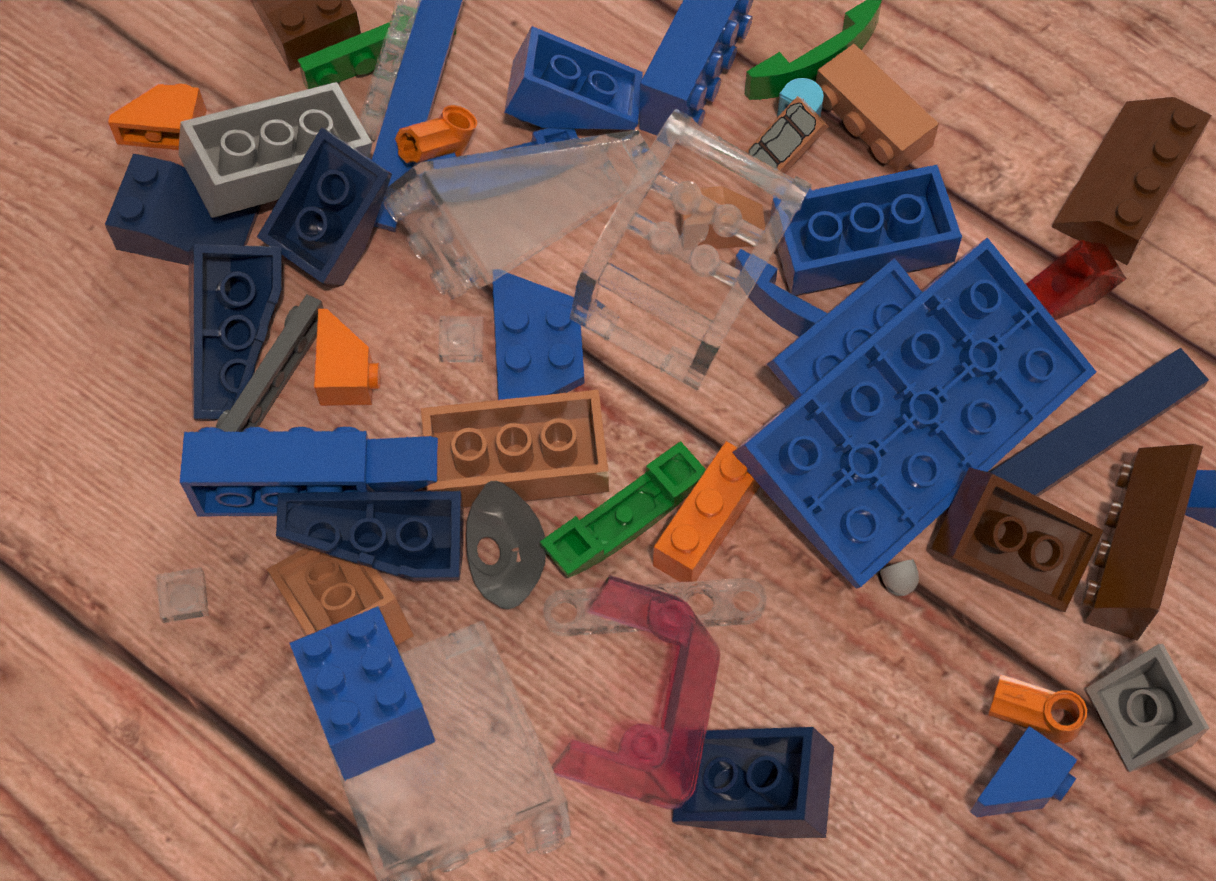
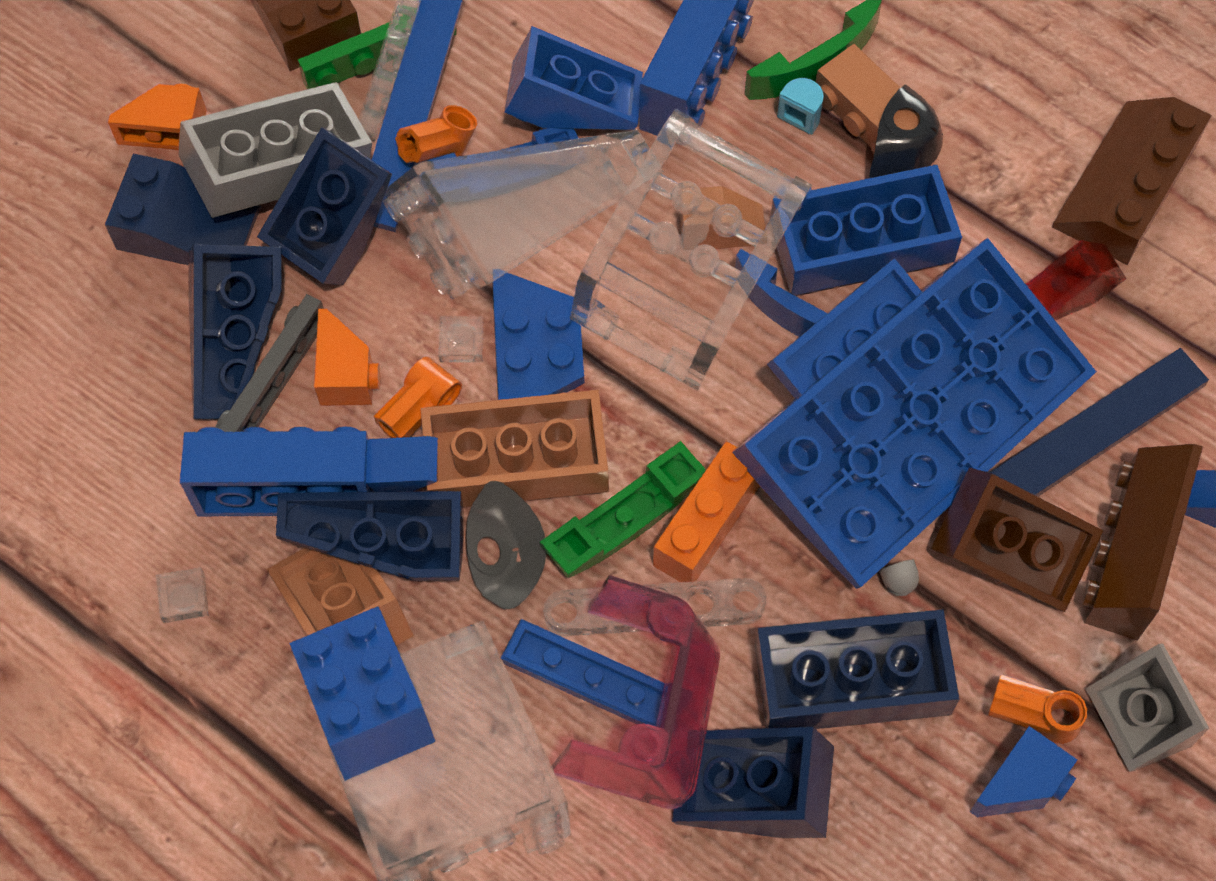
tile [741,96,829,187] -> none
none -> orange piece [374,356,462,438]
none -> blue tile [501,619,688,738]
none -> dark blue brick [754,609,960,729]
none -> black piece [869,84,943,178]

